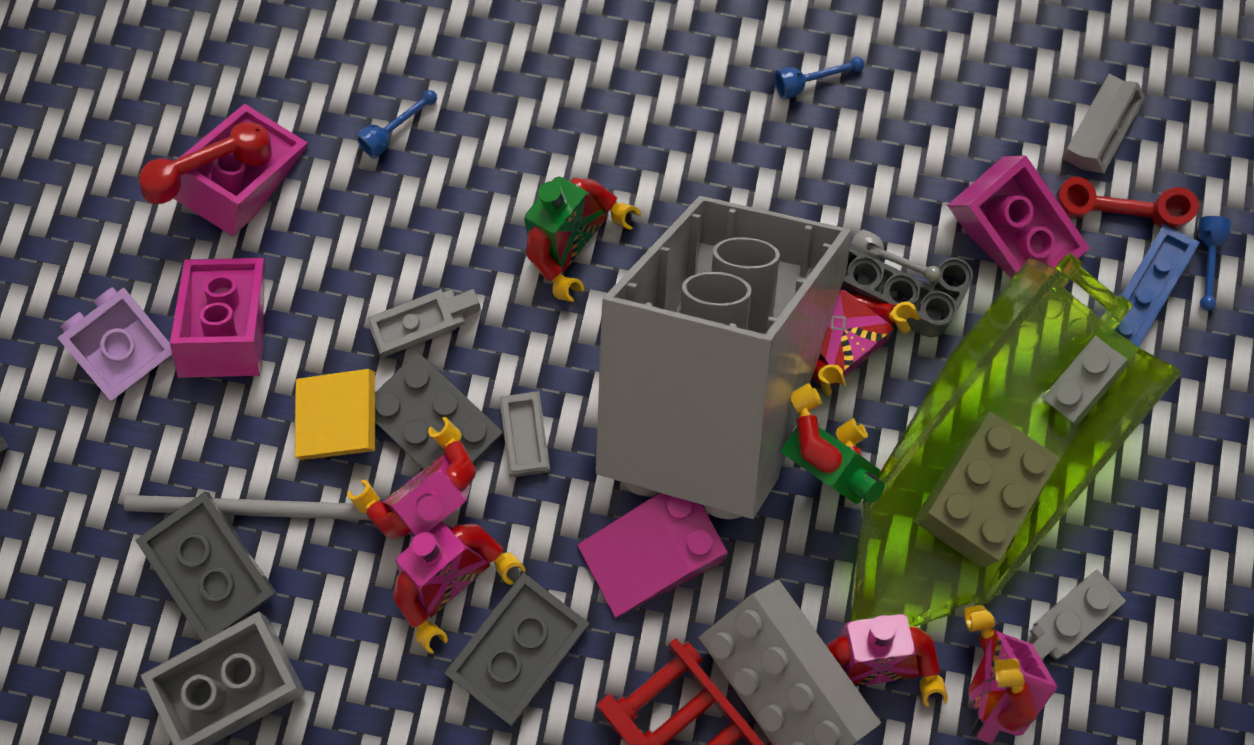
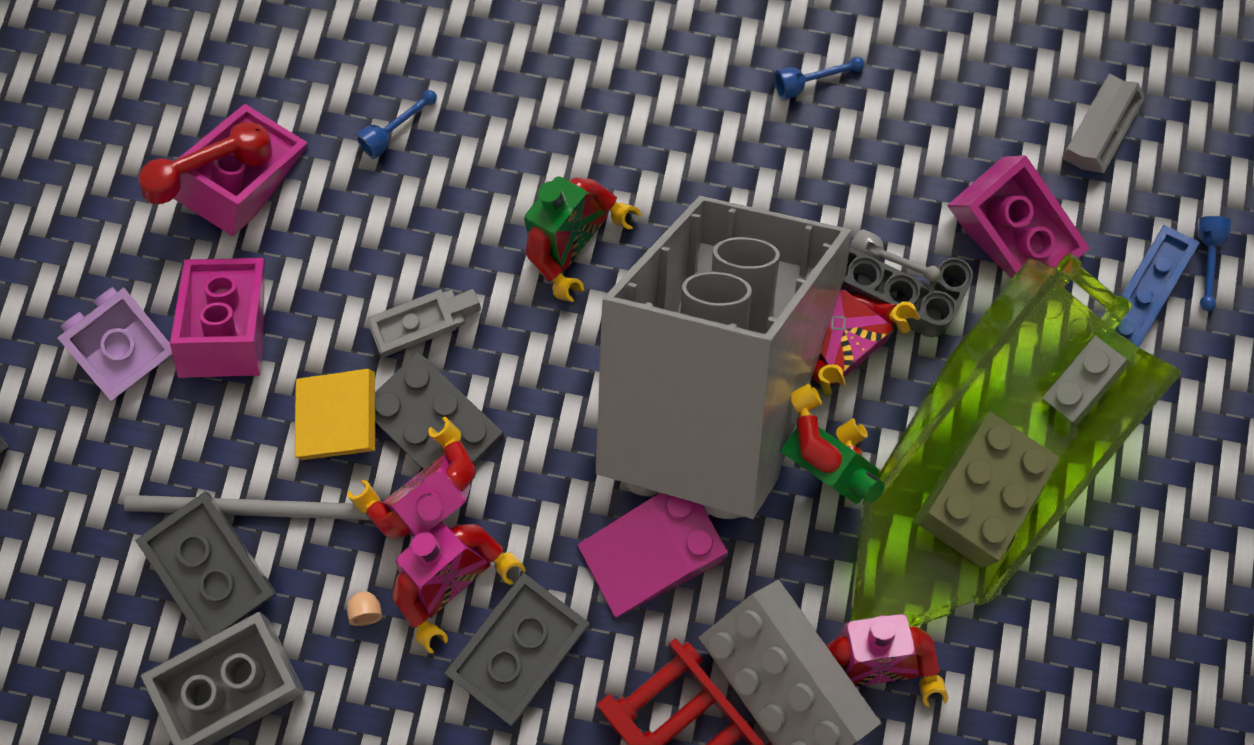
light grey tile [499,391,550,478] -> none
torso [964,605,1057,743] -> none
light grey hinge [1029,569,1126,660] -> none
red piece [1055,177,1199,230] -> none
none -> light nougat hinge [347,591,382,626]

